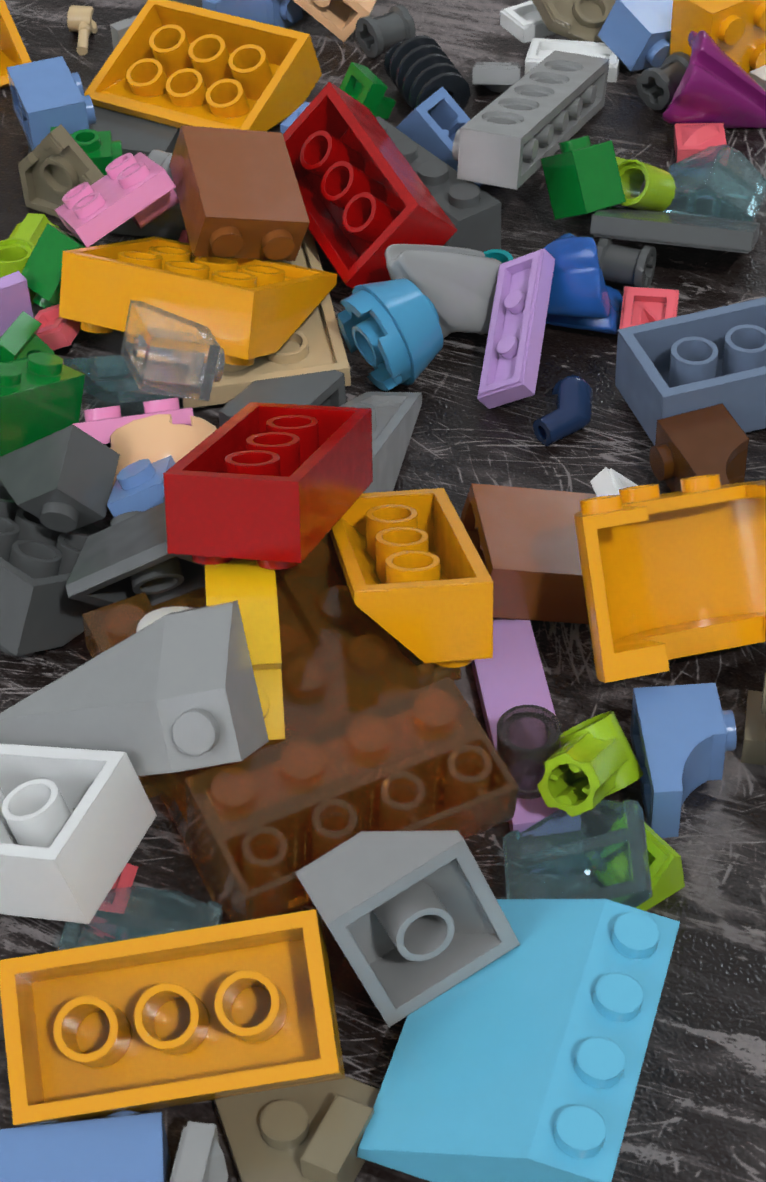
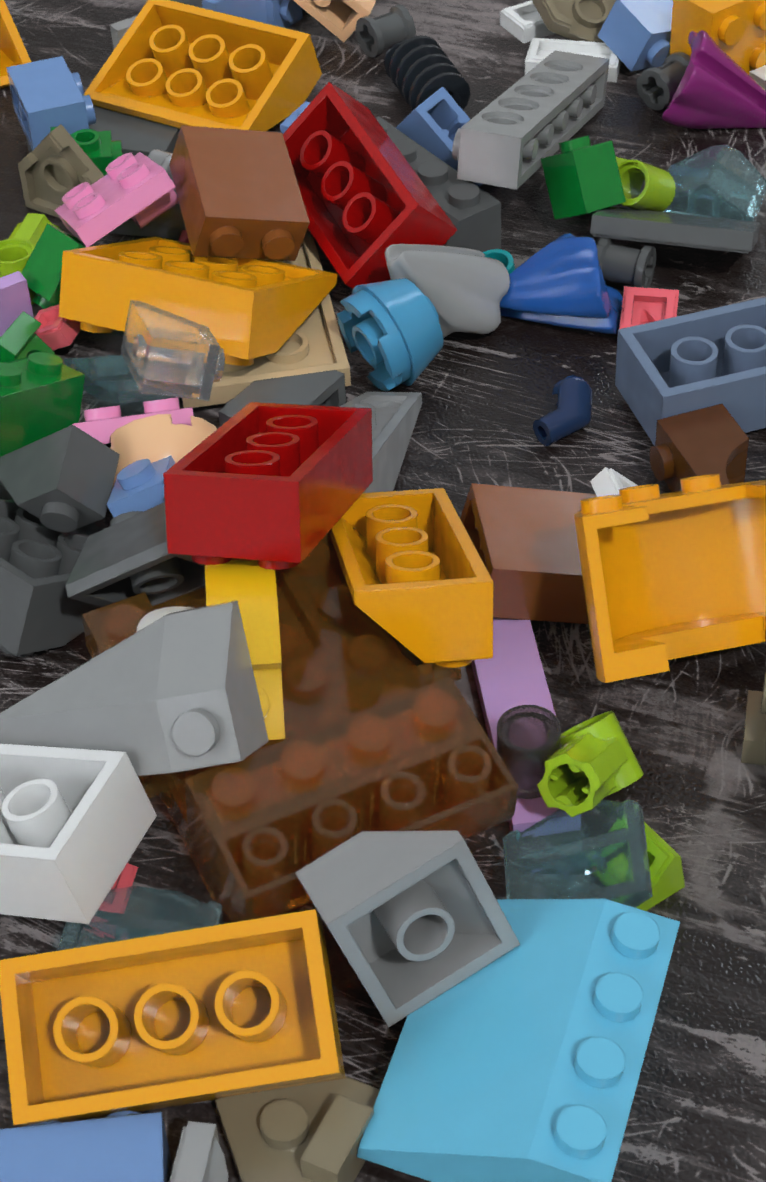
tan hand [67,5,98,56] -> none
green tile [339,62,396,119] -> none
light grey tile [472,62,521,93] -> none
lavender tile [477,248,555,409] -> none
medium blue arch [630,683,737,838] -> none
coral tile [673,123,727,165] -> none

